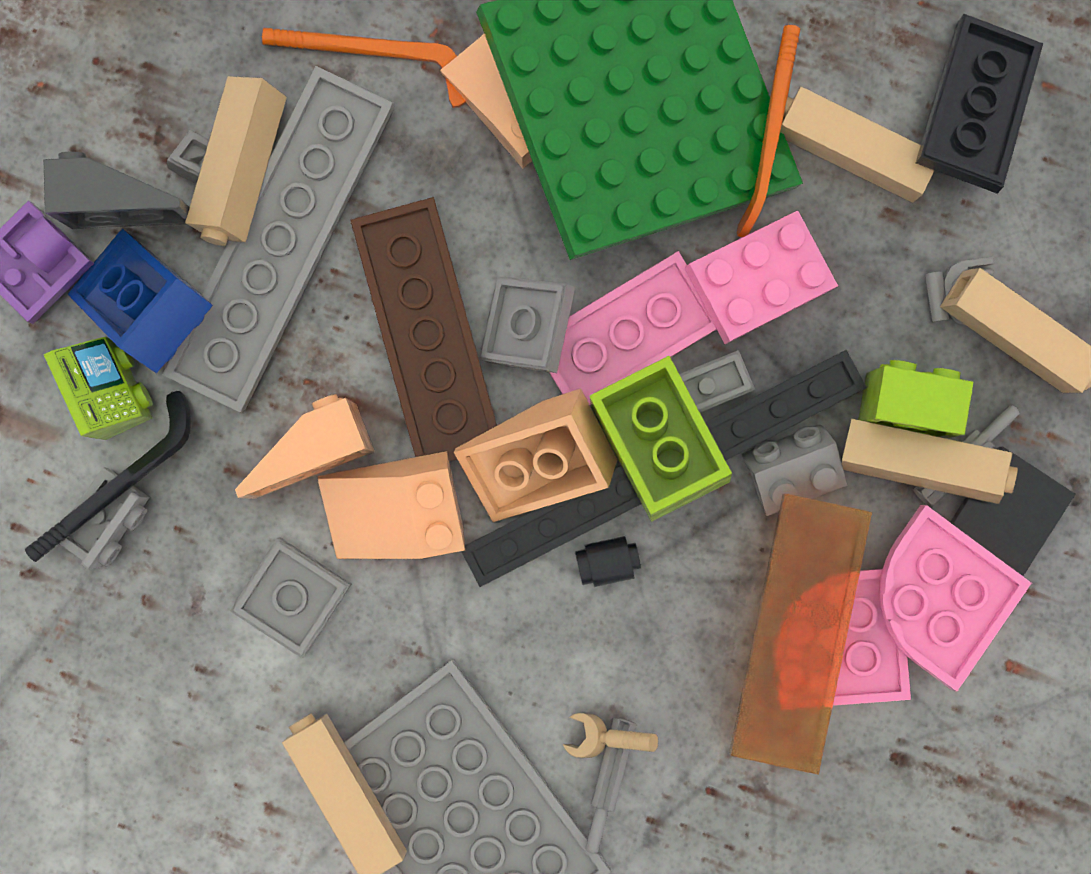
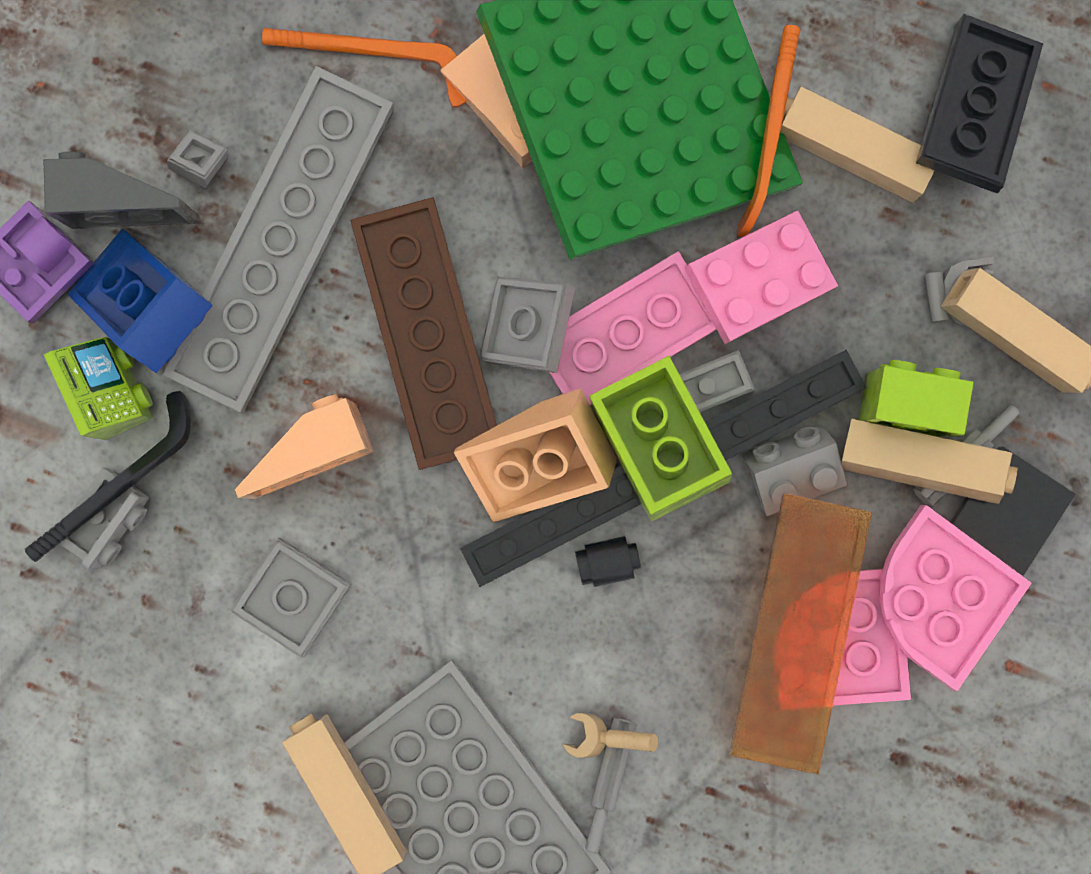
tan brick [185,76,287,246] -> none
light nougat slope [318,451,465,559] -> none

